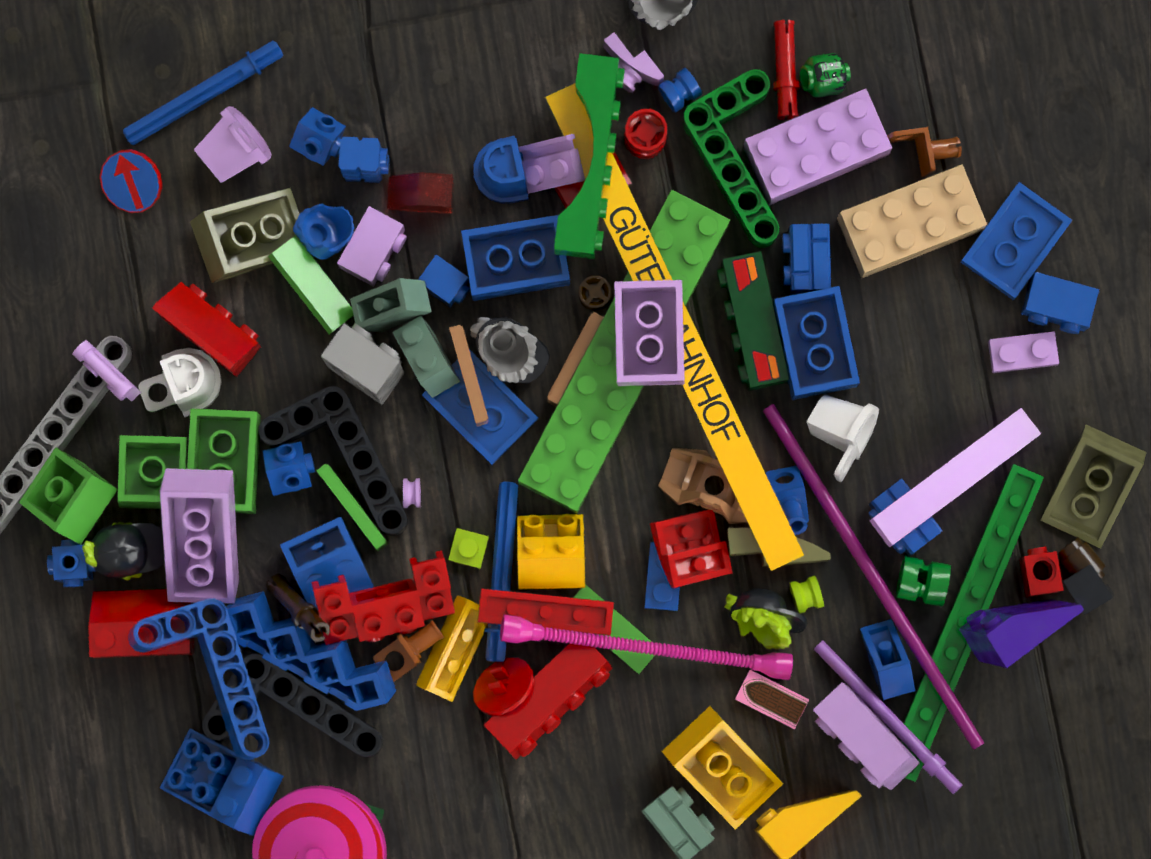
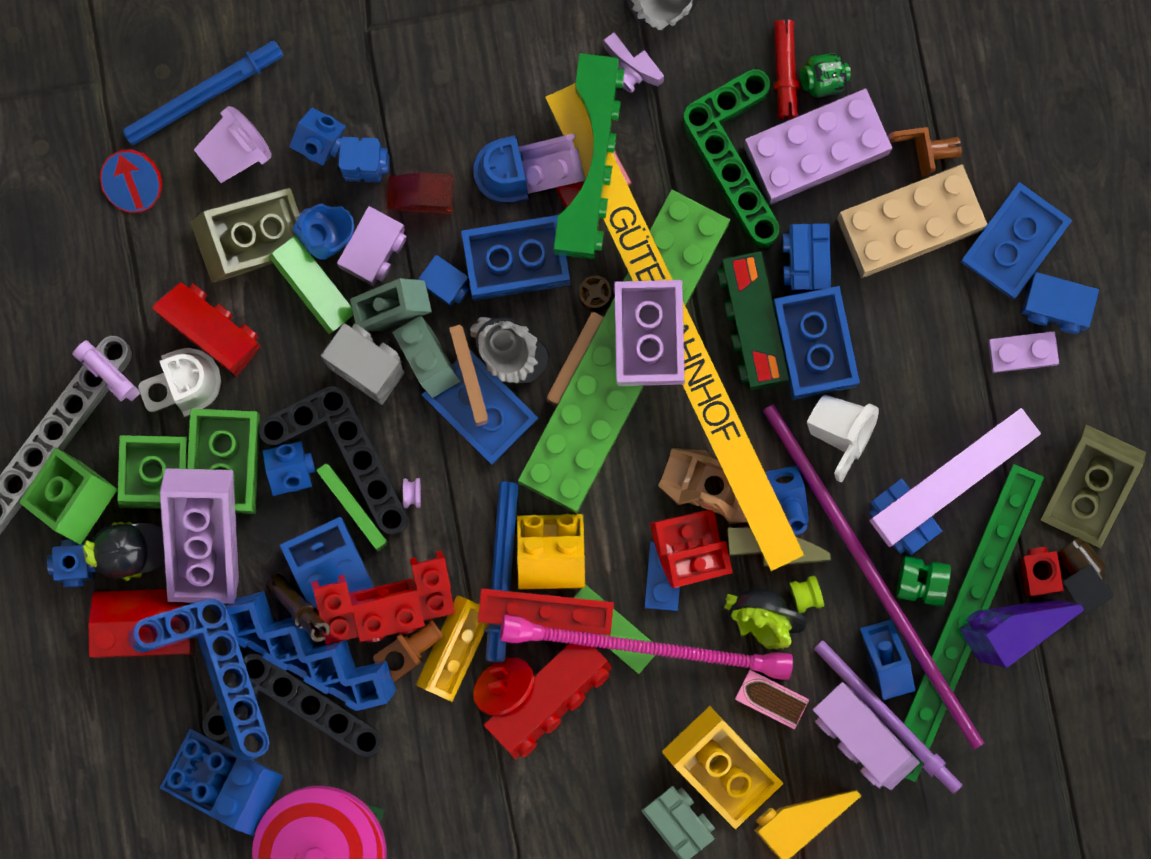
lime plate [448,528,489,569] -> none
red wheel [624,109,667,159] -> none
blue wheel [657,68,703,113] -> none

